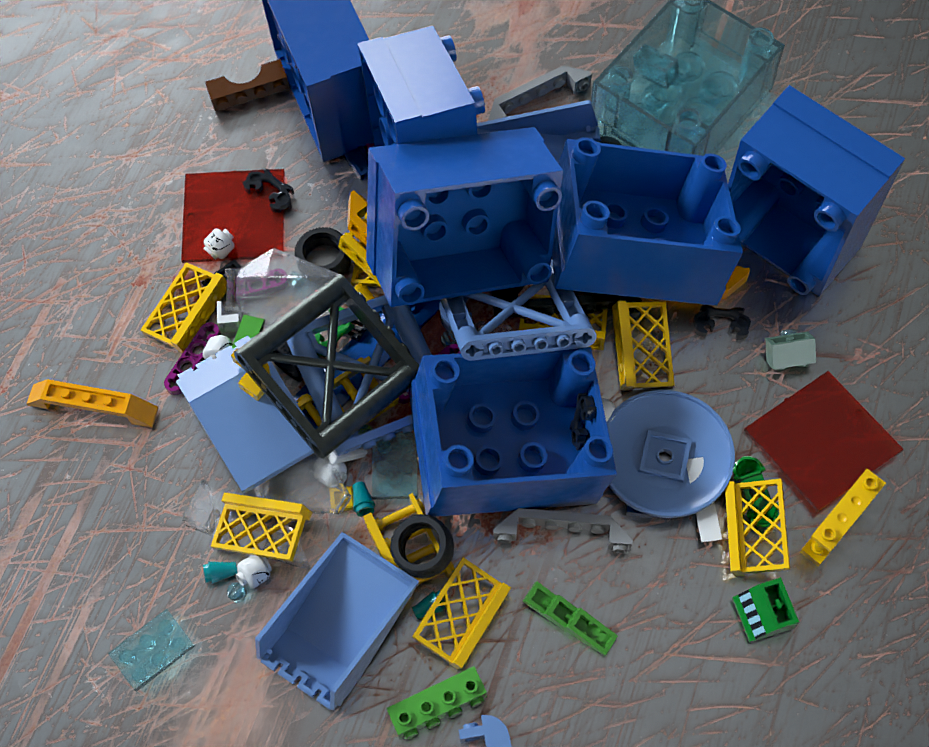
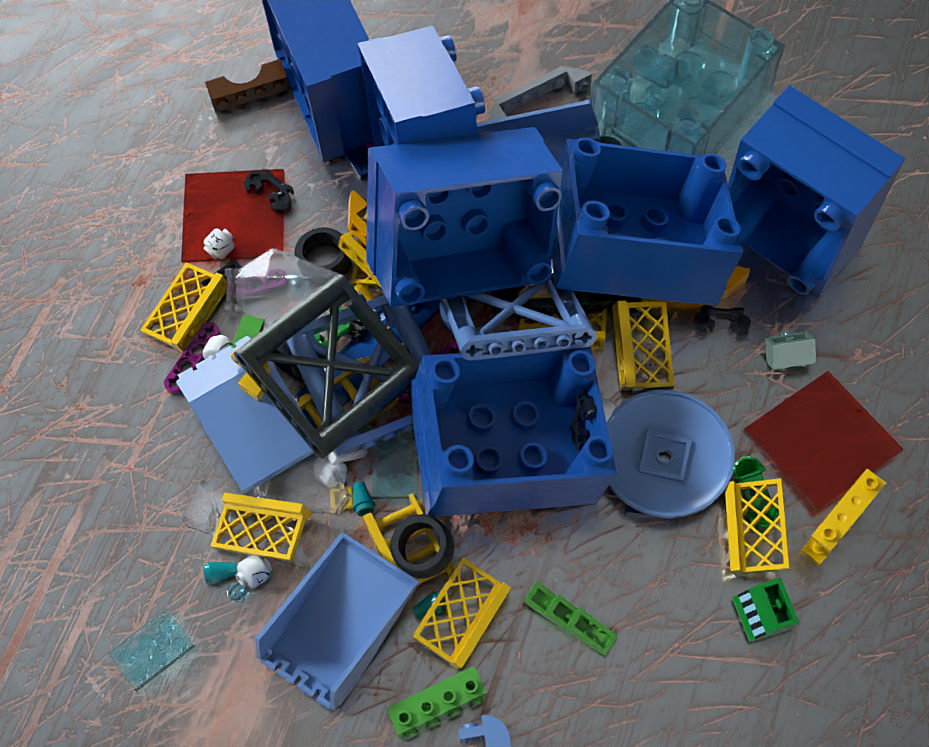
light orange slope [26,379,158,428] -> none
white panel [217,301,242,333] -> none
clear light blue hinge [441,330,457,348] -> none
light grey slope [493,508,633,553] -> none
white sticker [687,457,722,542] -> none

